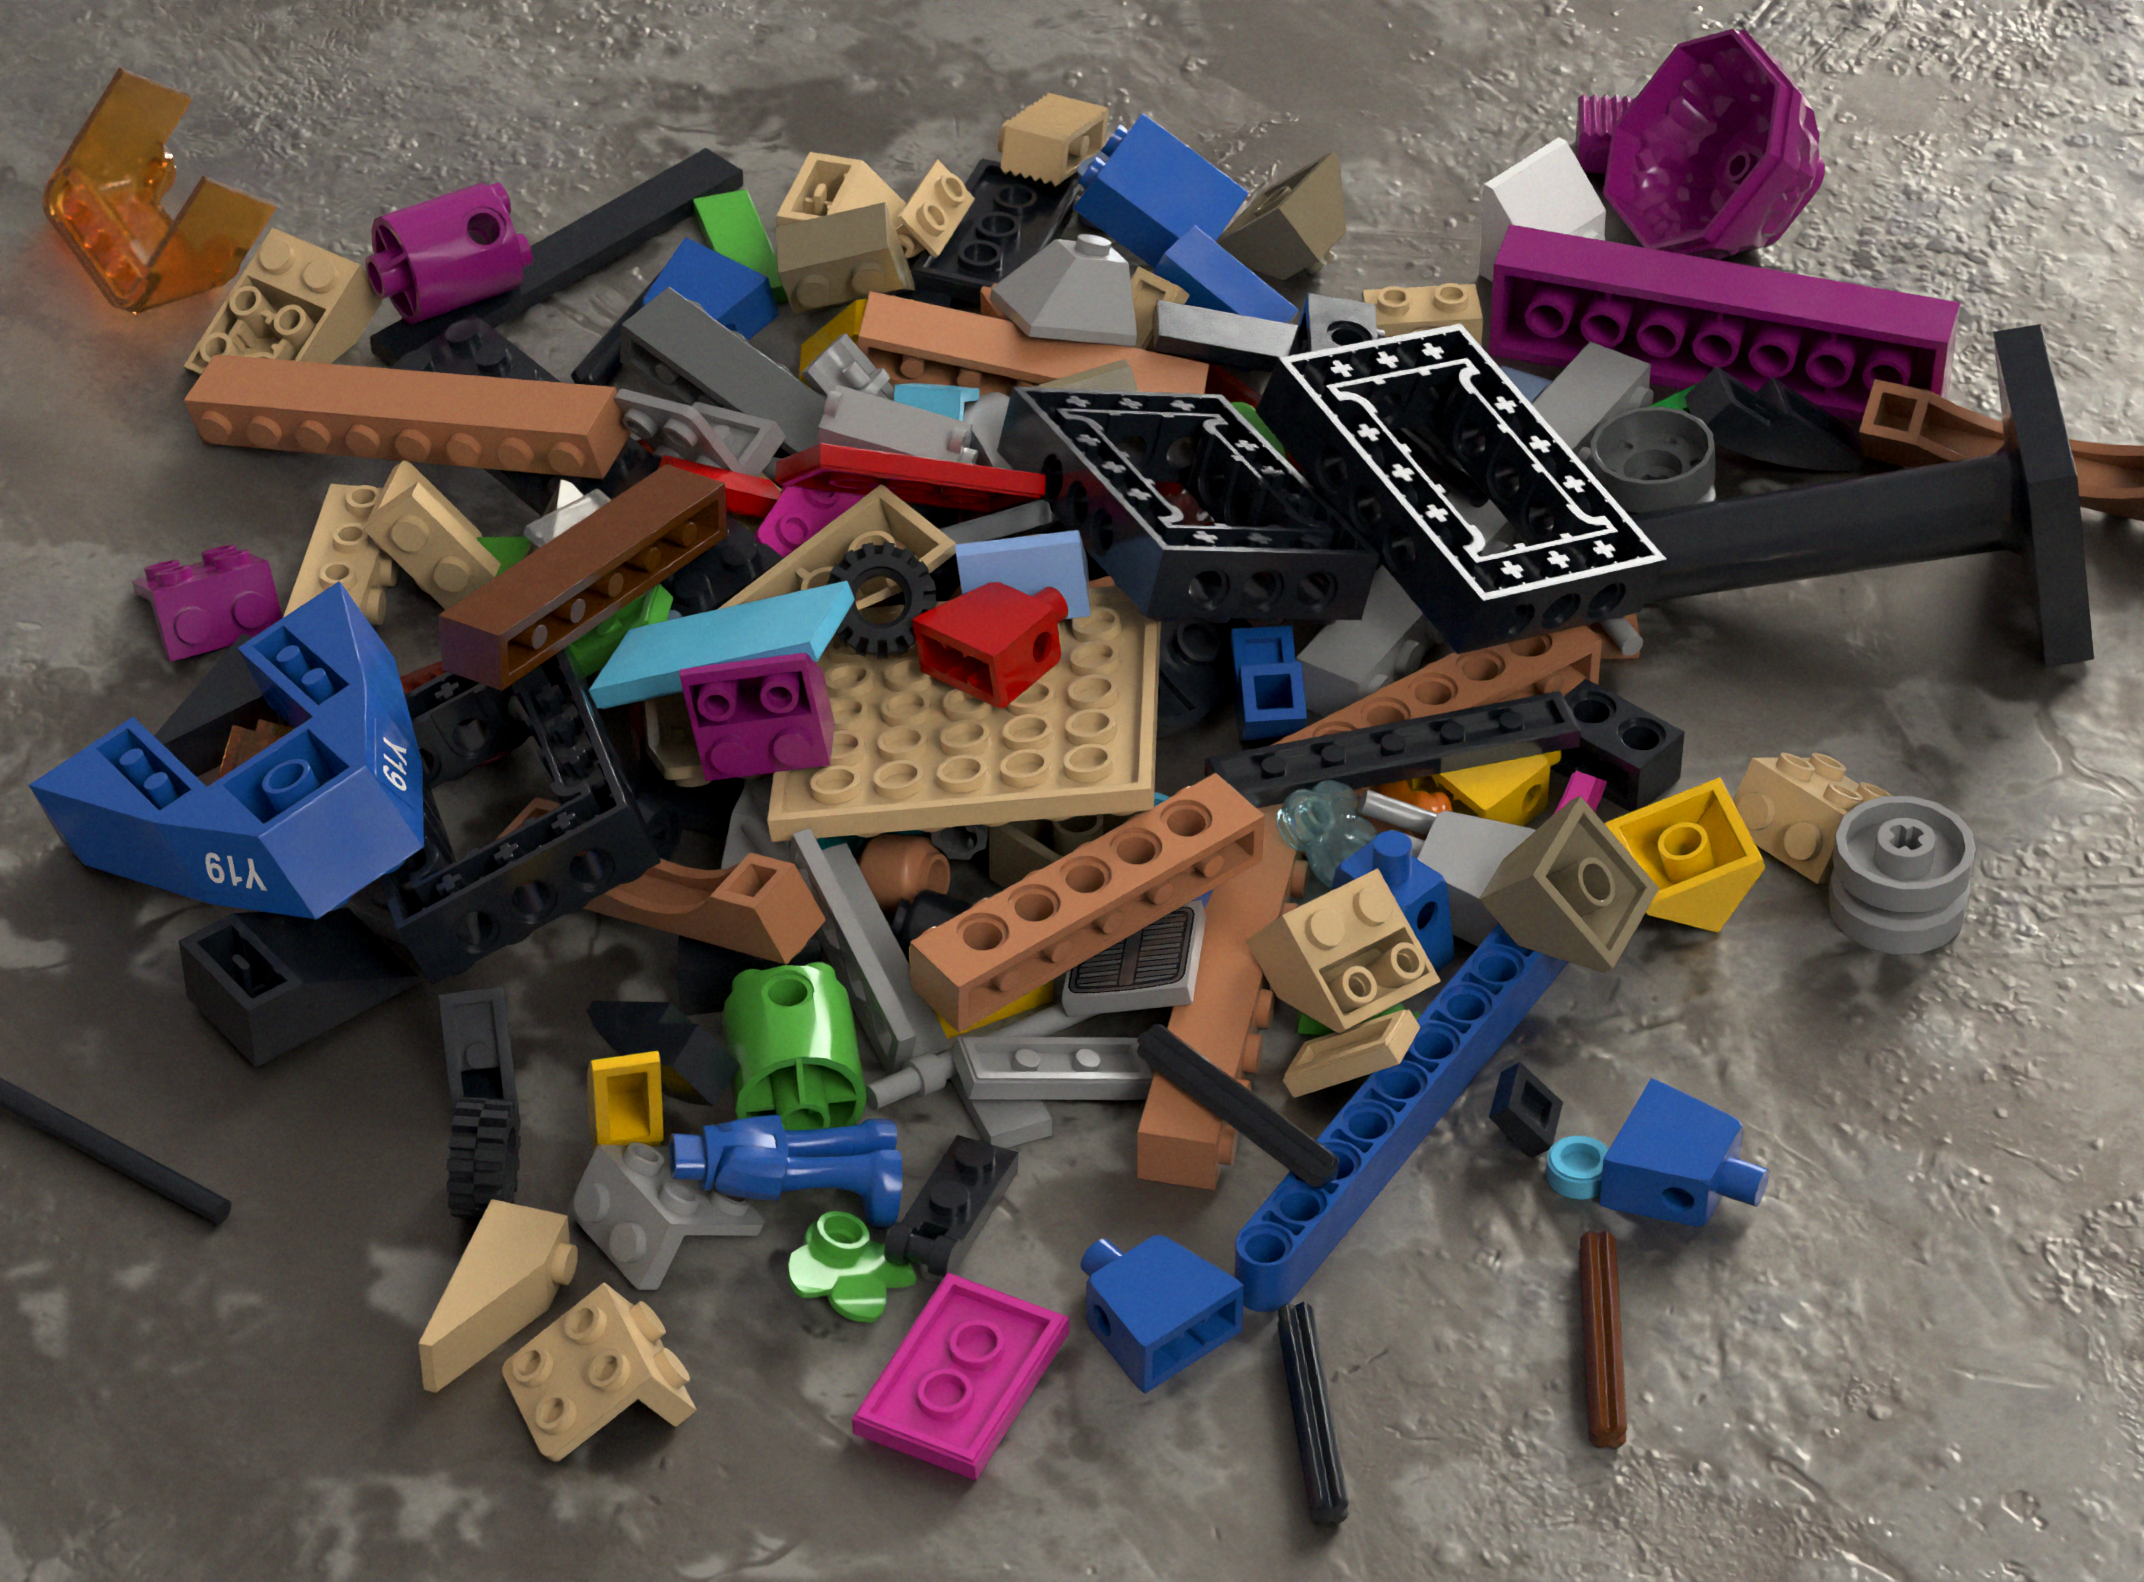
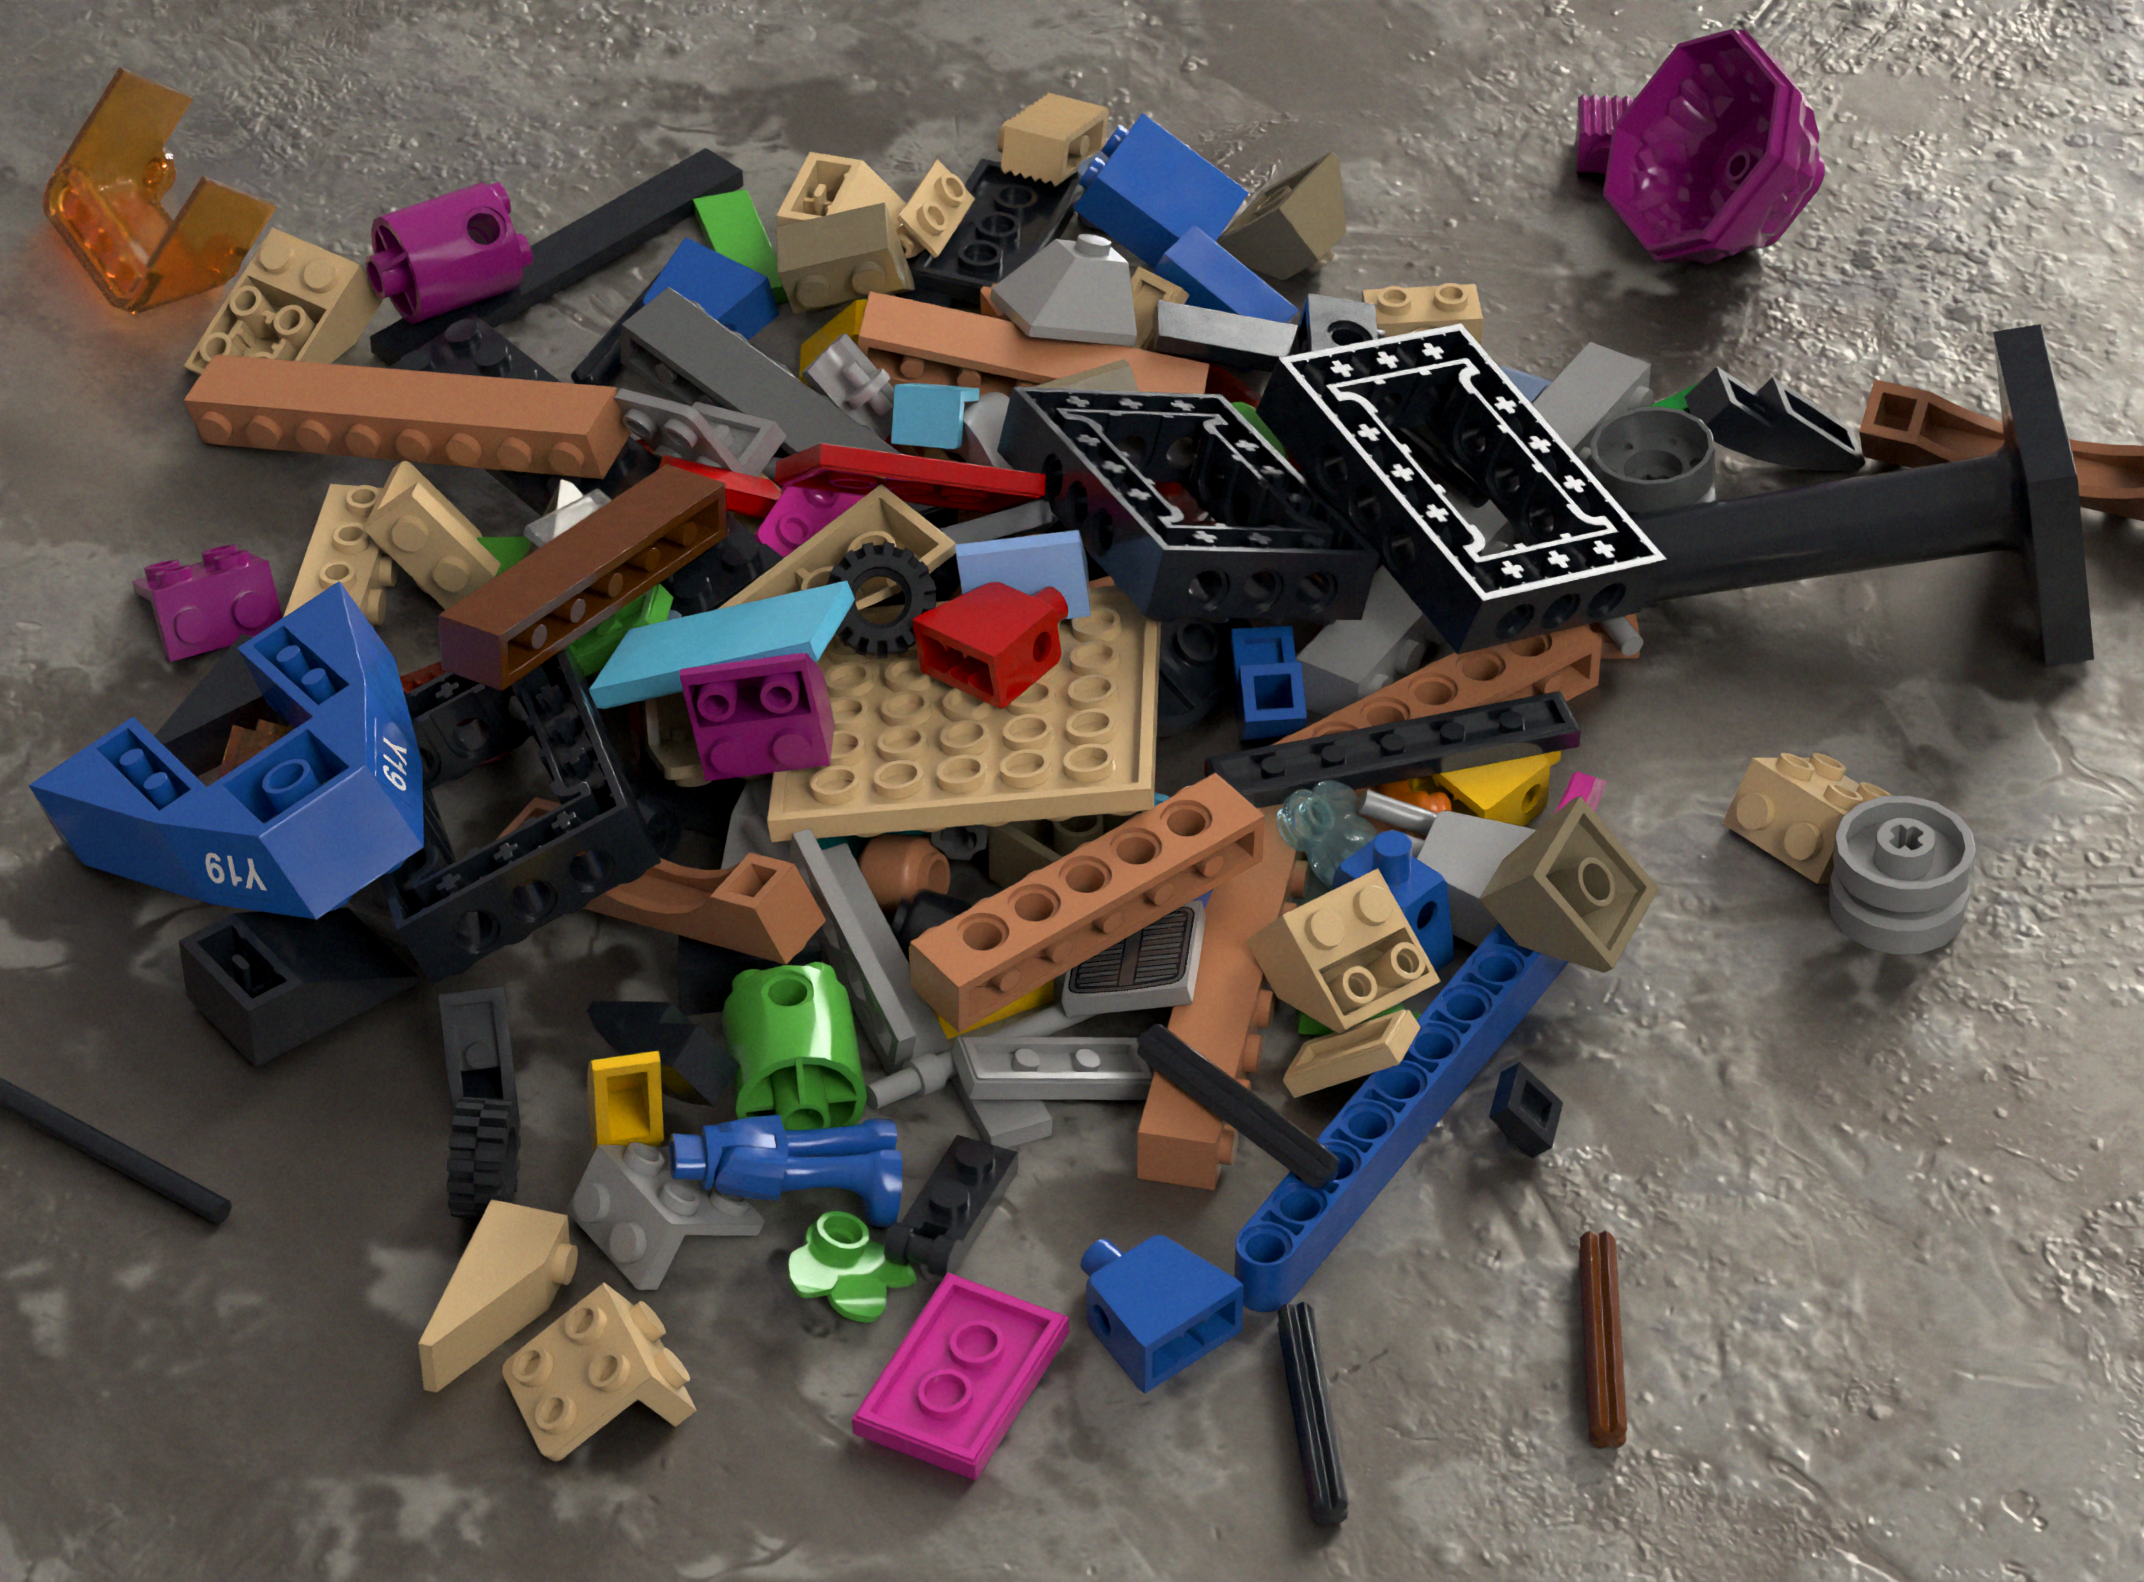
light grey brick [817,385,978,465] -> none
white slope [1479,137,1606,282] -> none
magenta brick [1489,224,1961,421] -> none
medium azure tile [1546,1136,1609,1199] -> none
black brick [1550,679,1685,812] -> none
blue torso [1599,1078,1769,1227] -> none
yellow slope [1604,777,1766,933] -> none

